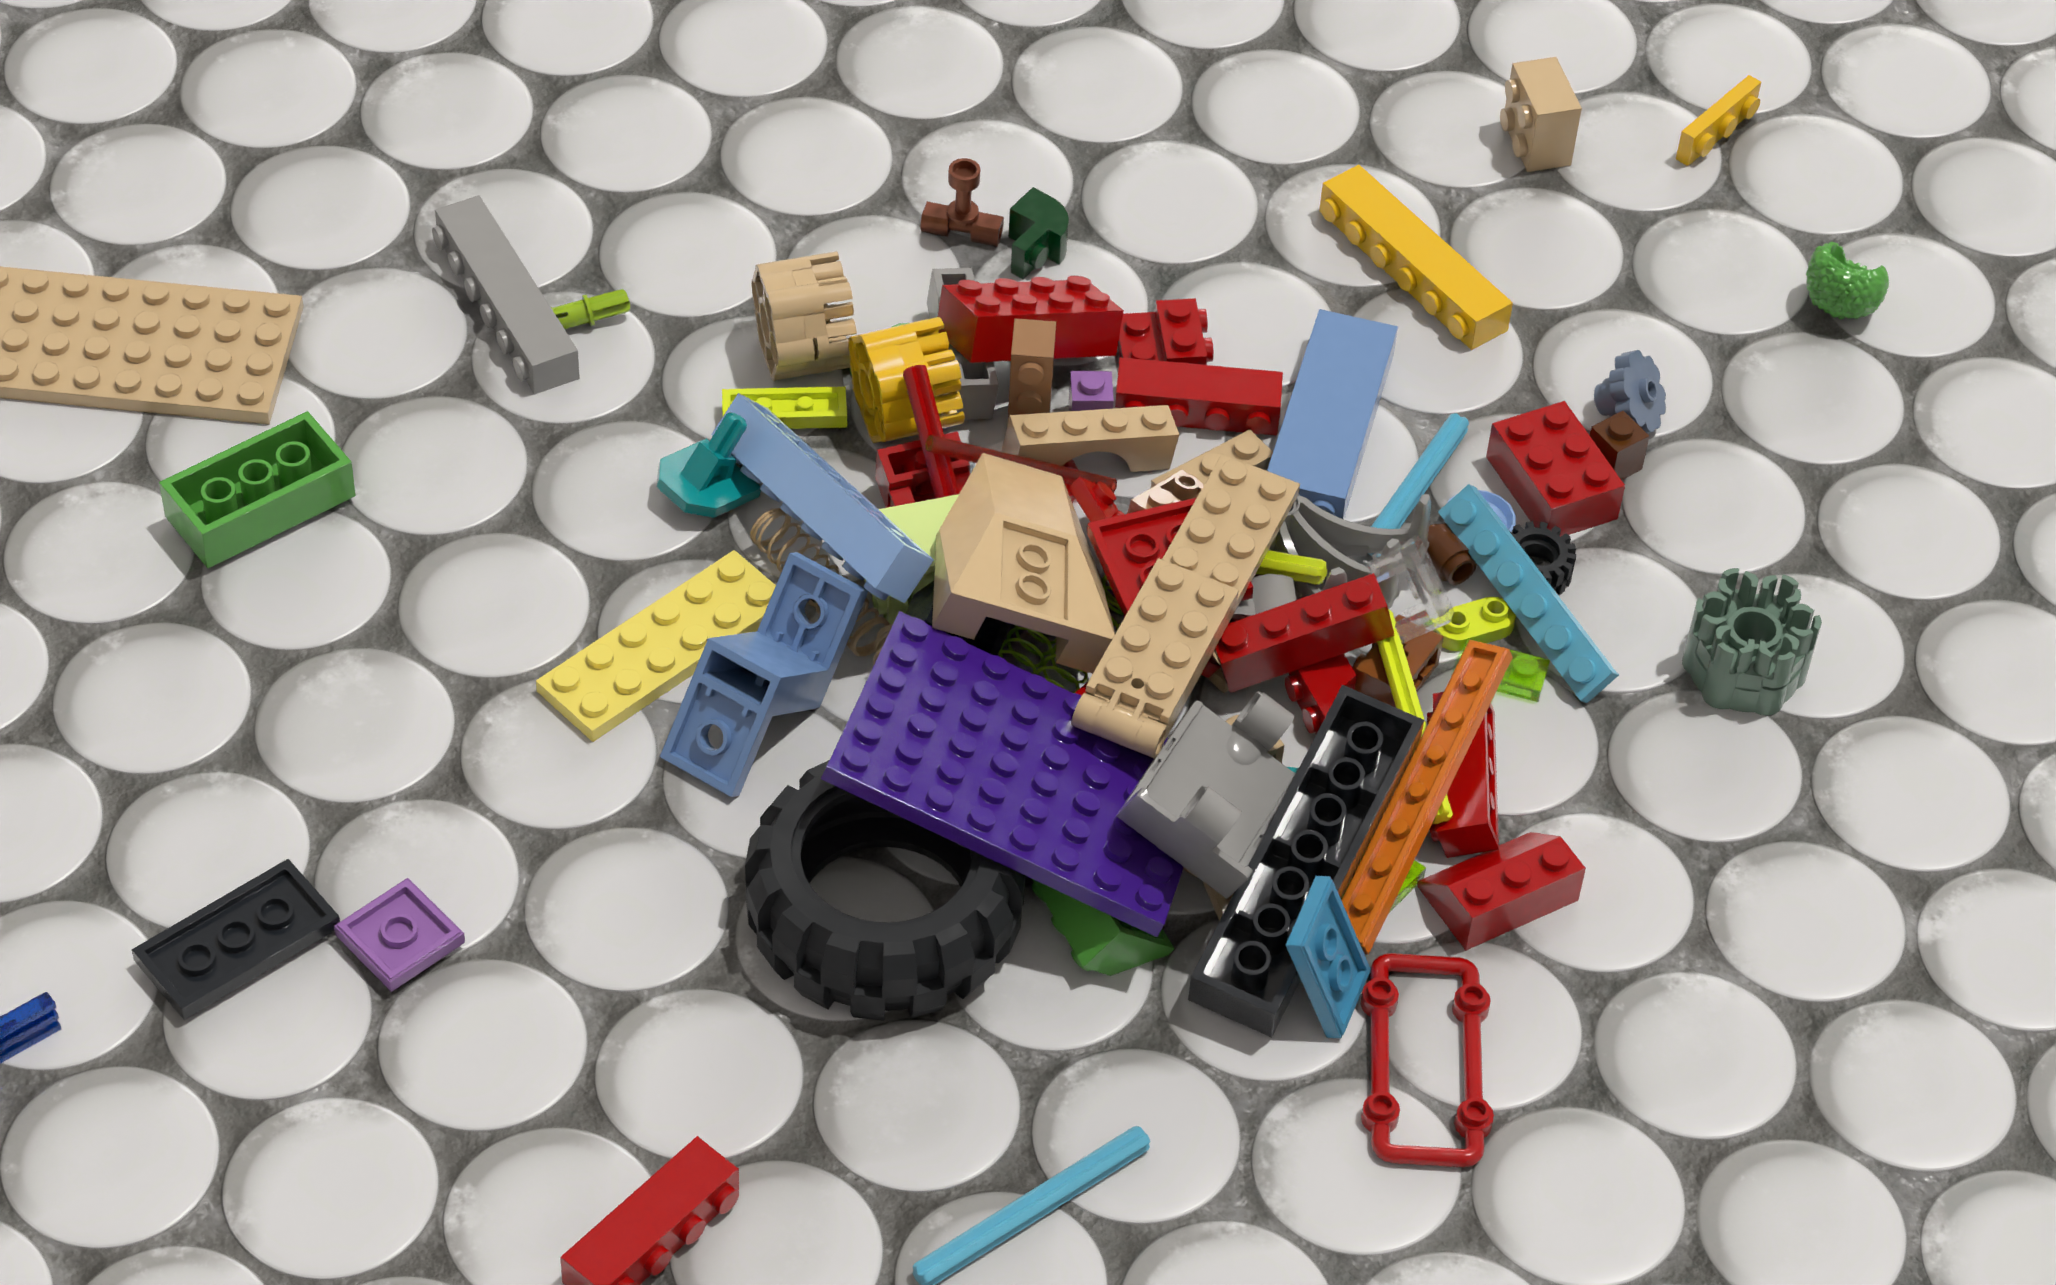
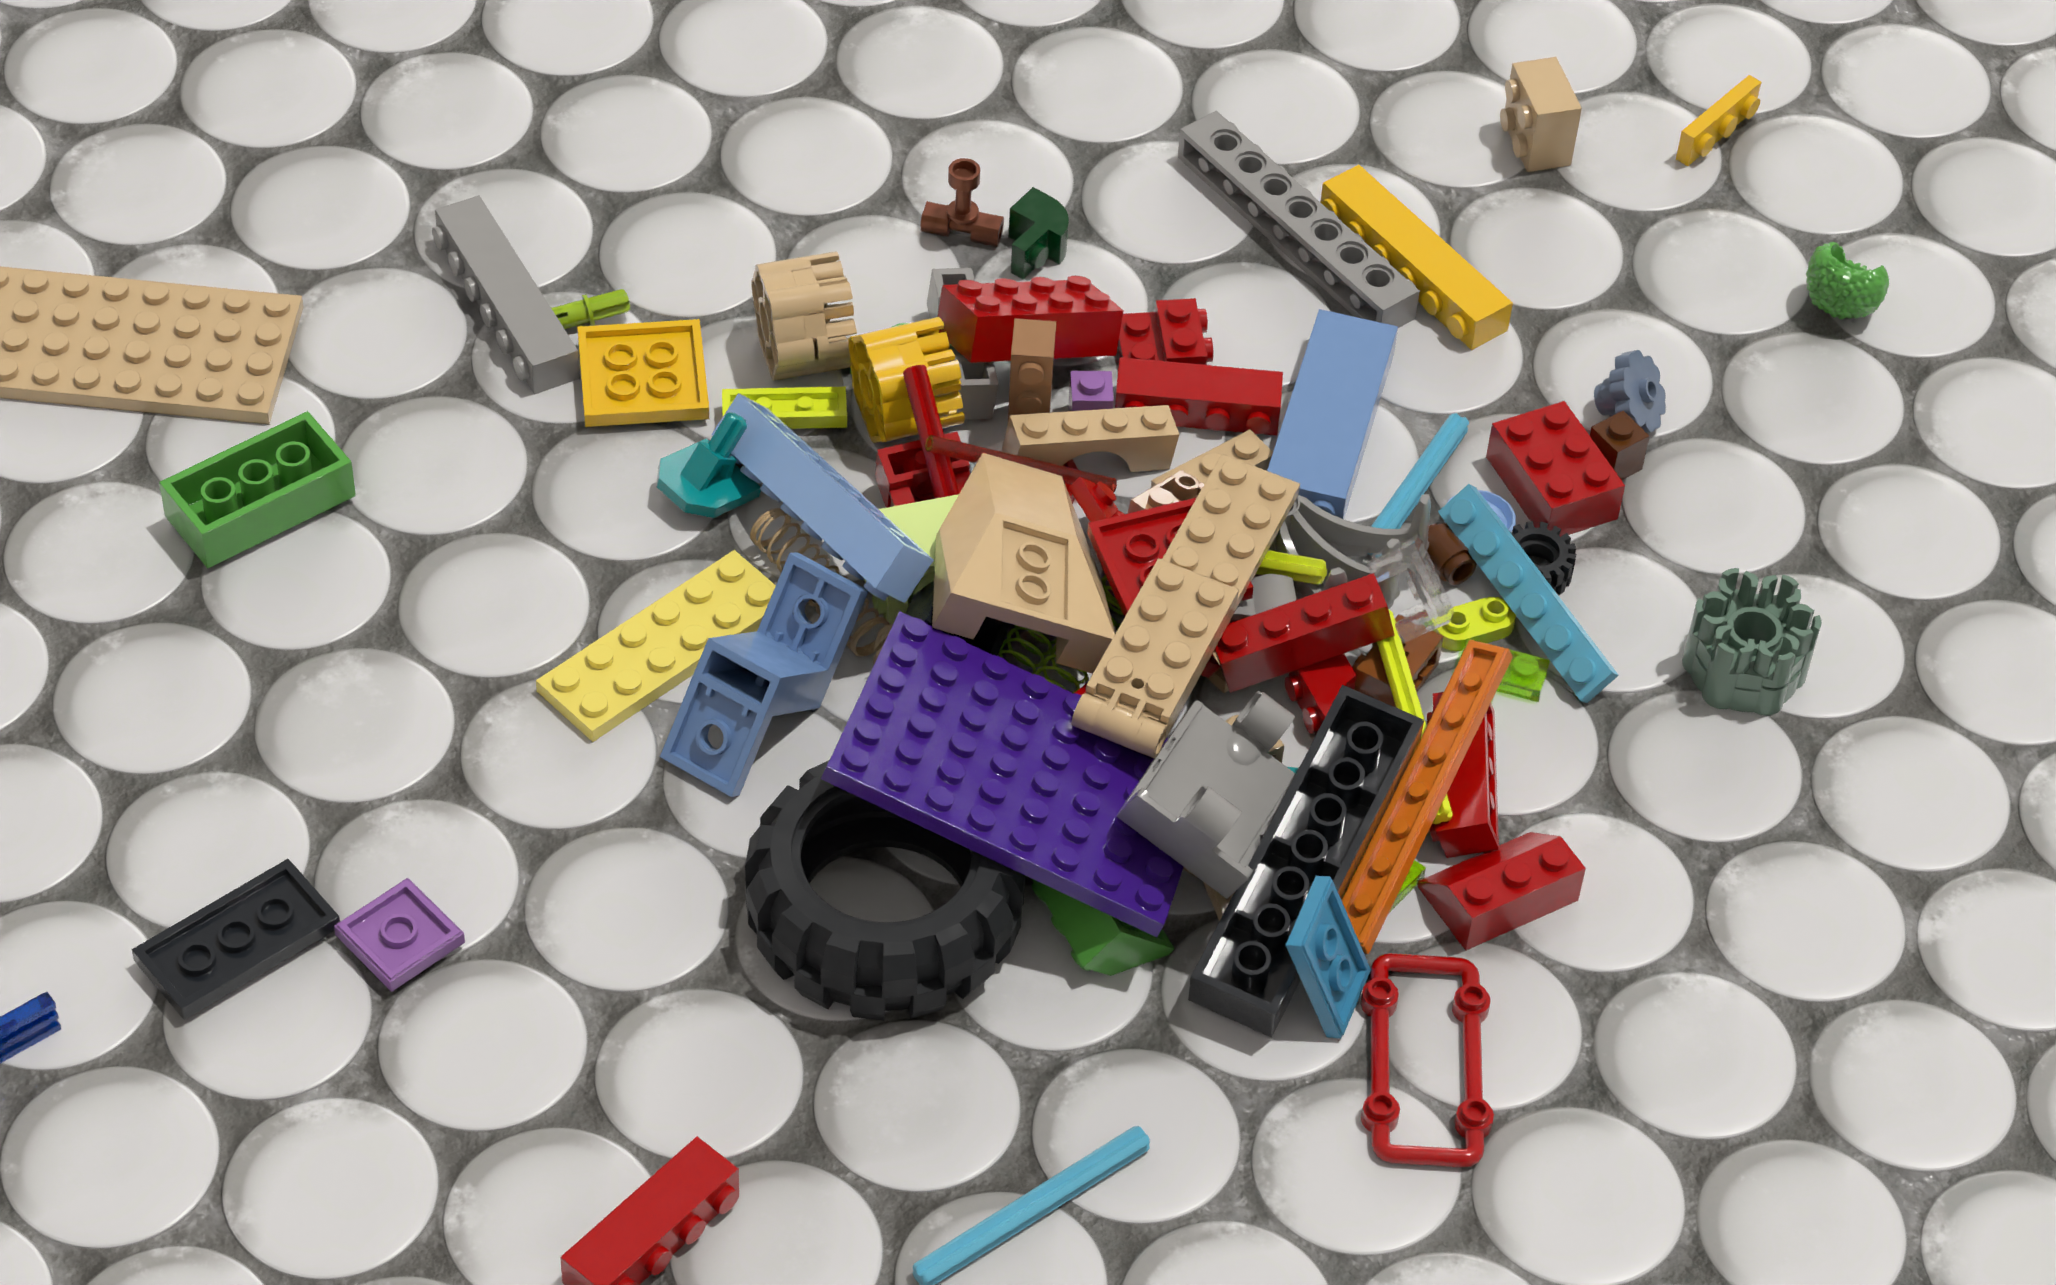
none -> yellow plate [577,319,709,427]
none -> light grey brick [1178,110,1420,328]

